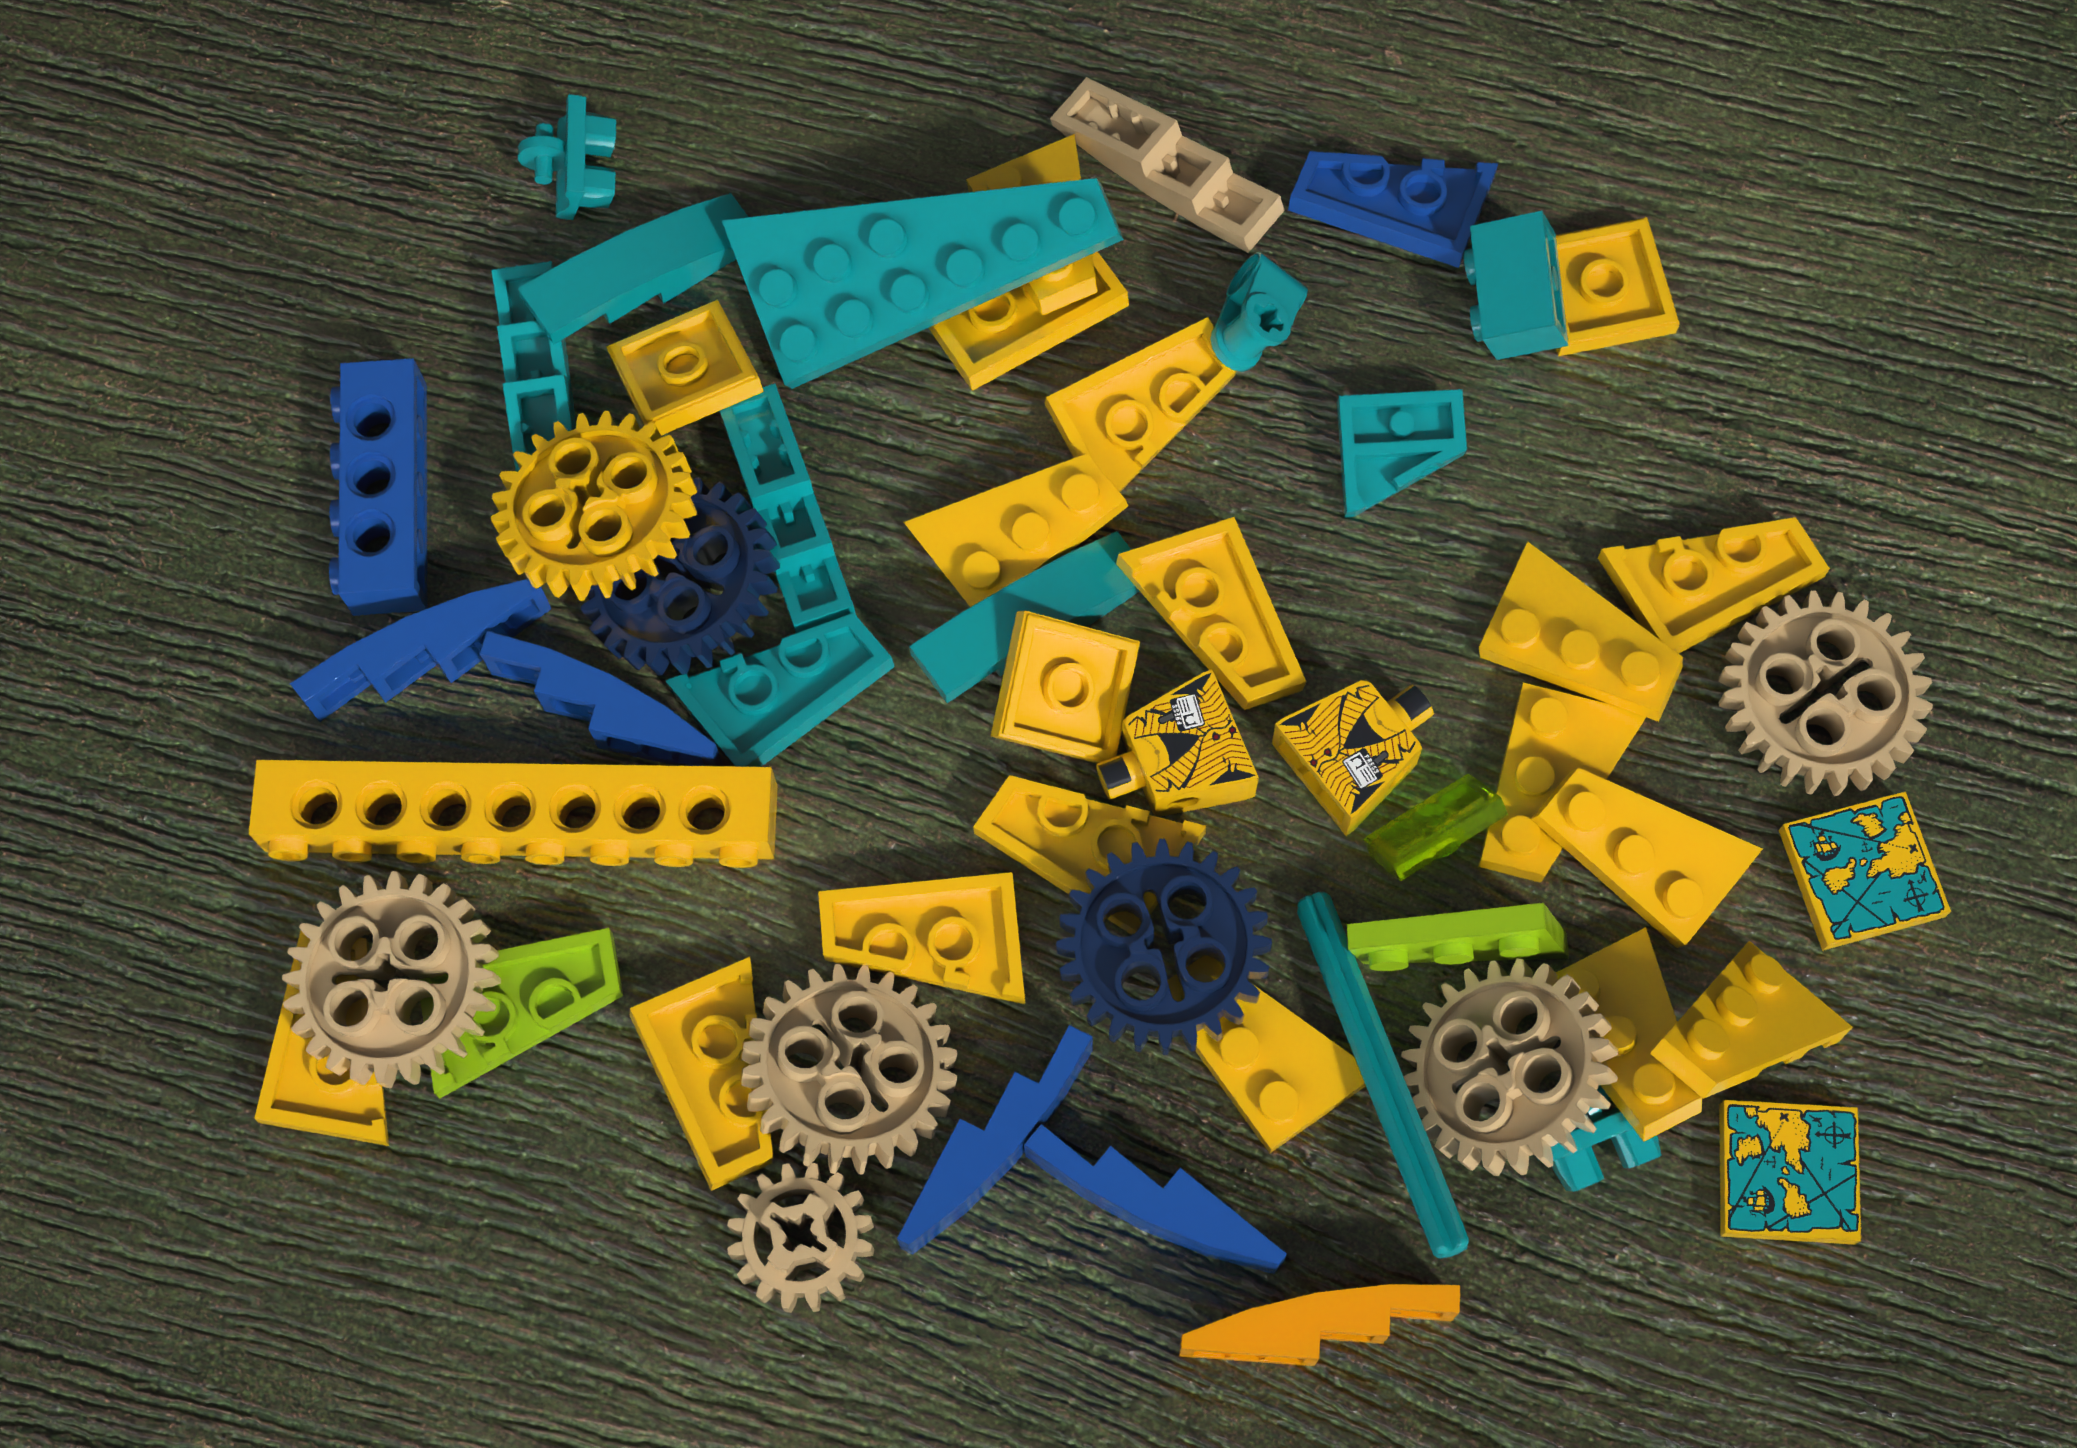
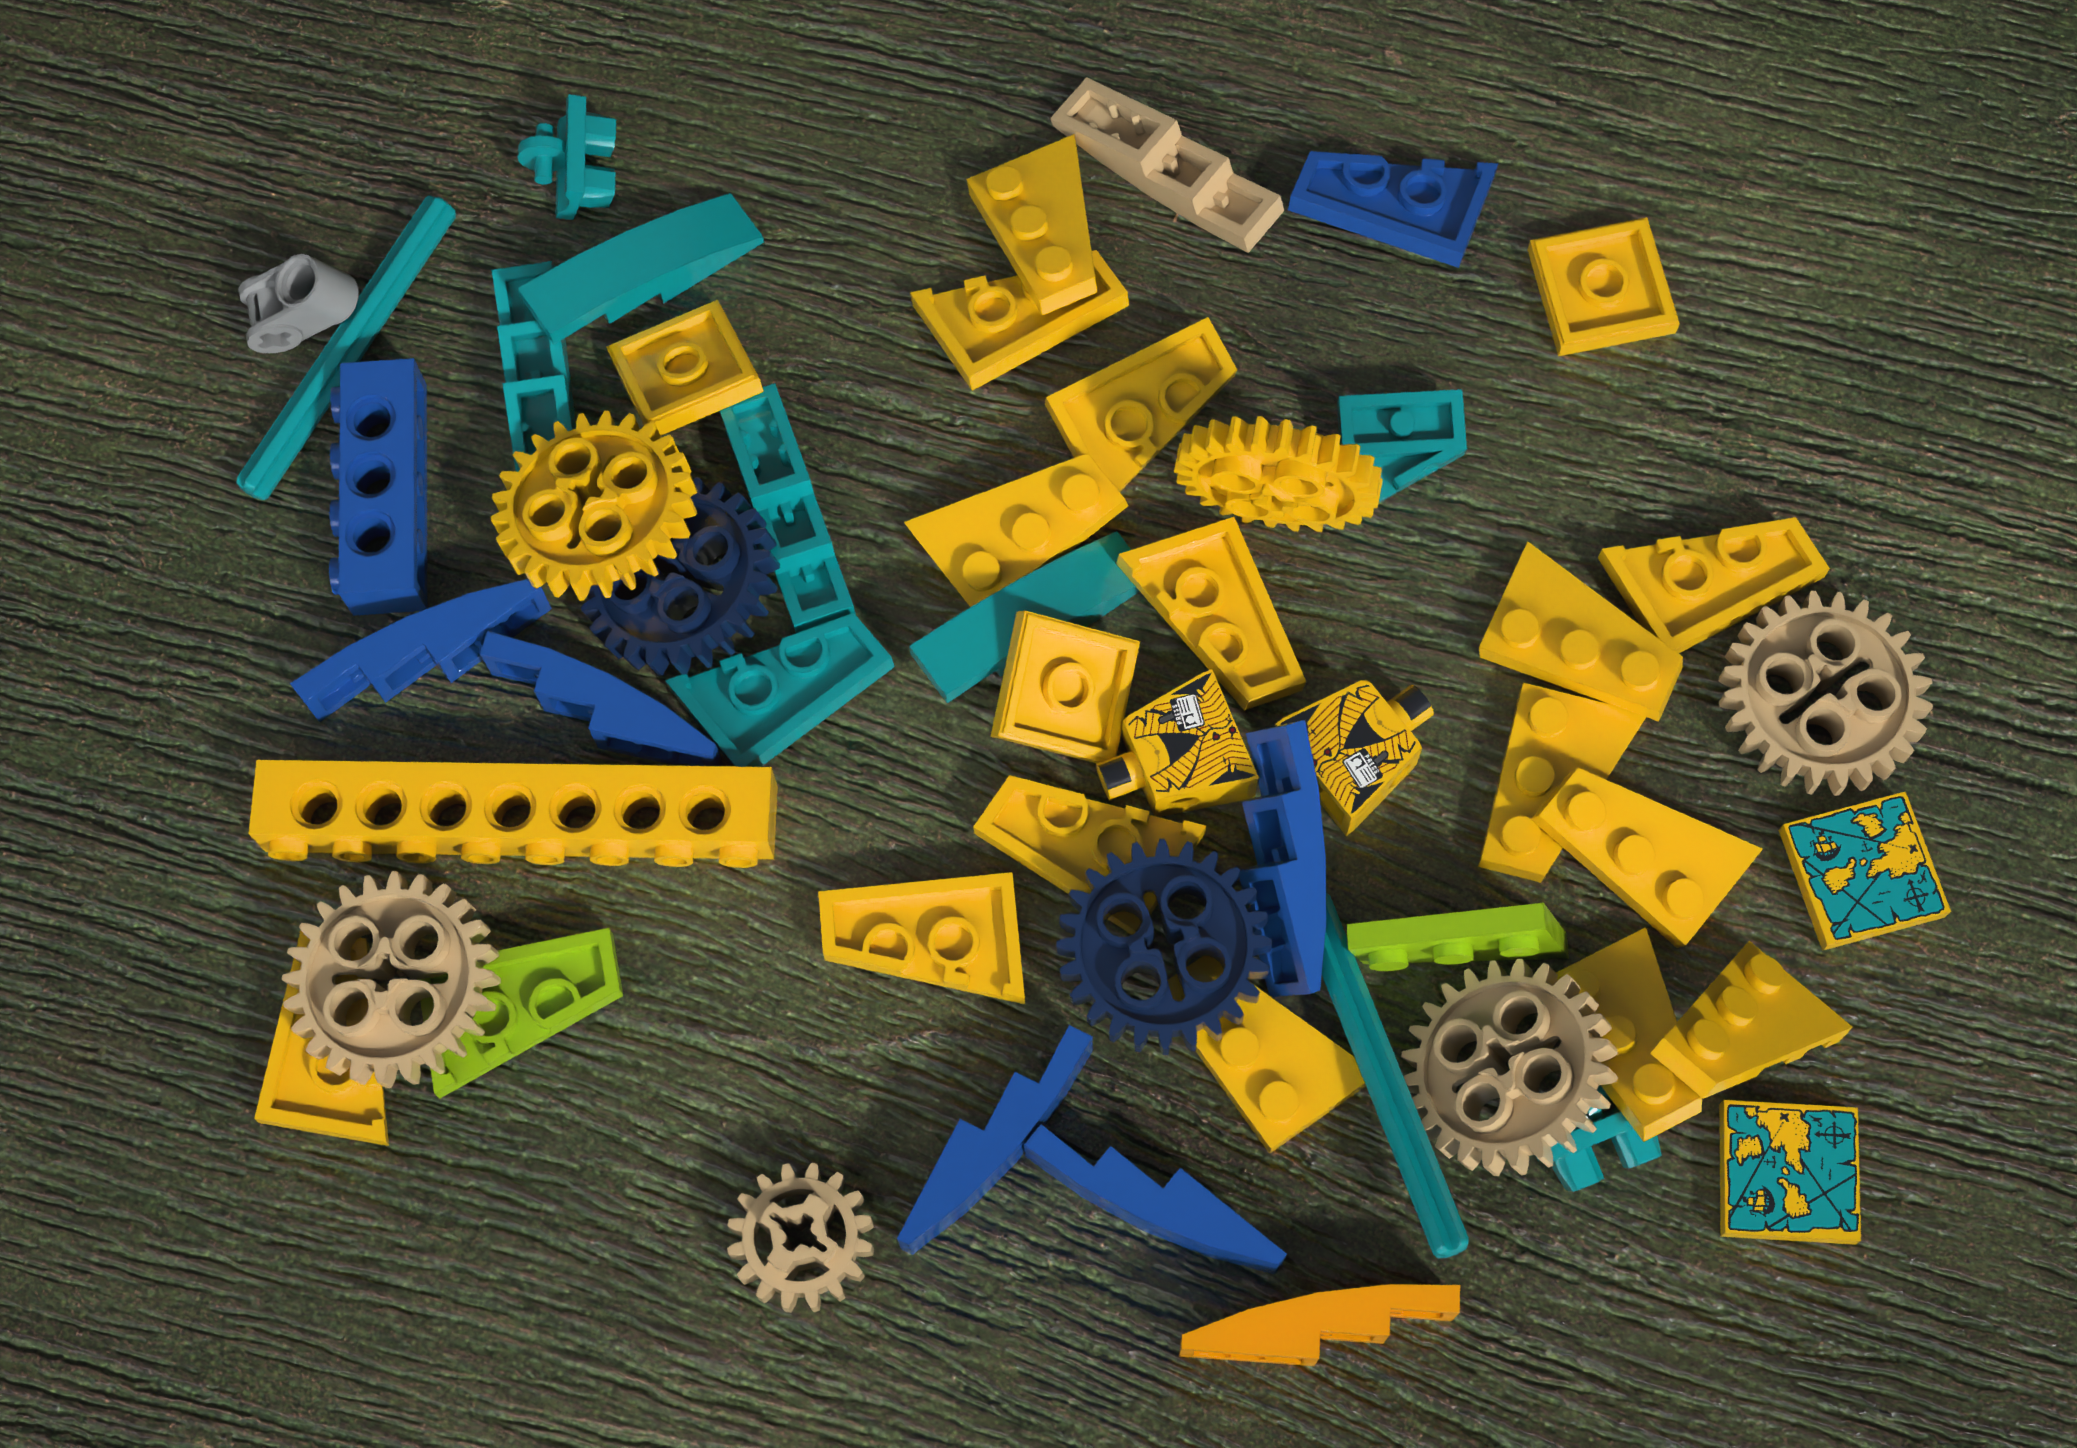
yellow wing [630,957,773,1191] -> none
teal wing [722,178,1124,389] -> none
tan gear [741,964,957,1174] -> none
teal piece [1210,252,1308,372] -> none
clear neon green plate [1363,774,1508,881] -> none
teal brick [1464,210,1569,360] -> none
none -> teal axle [236,195,456,501]
none -> light grey piece [238,254,358,353]
none -> yellow gear [1174,416,1383,532]
none -> blue slope [1239,720,1326,997]

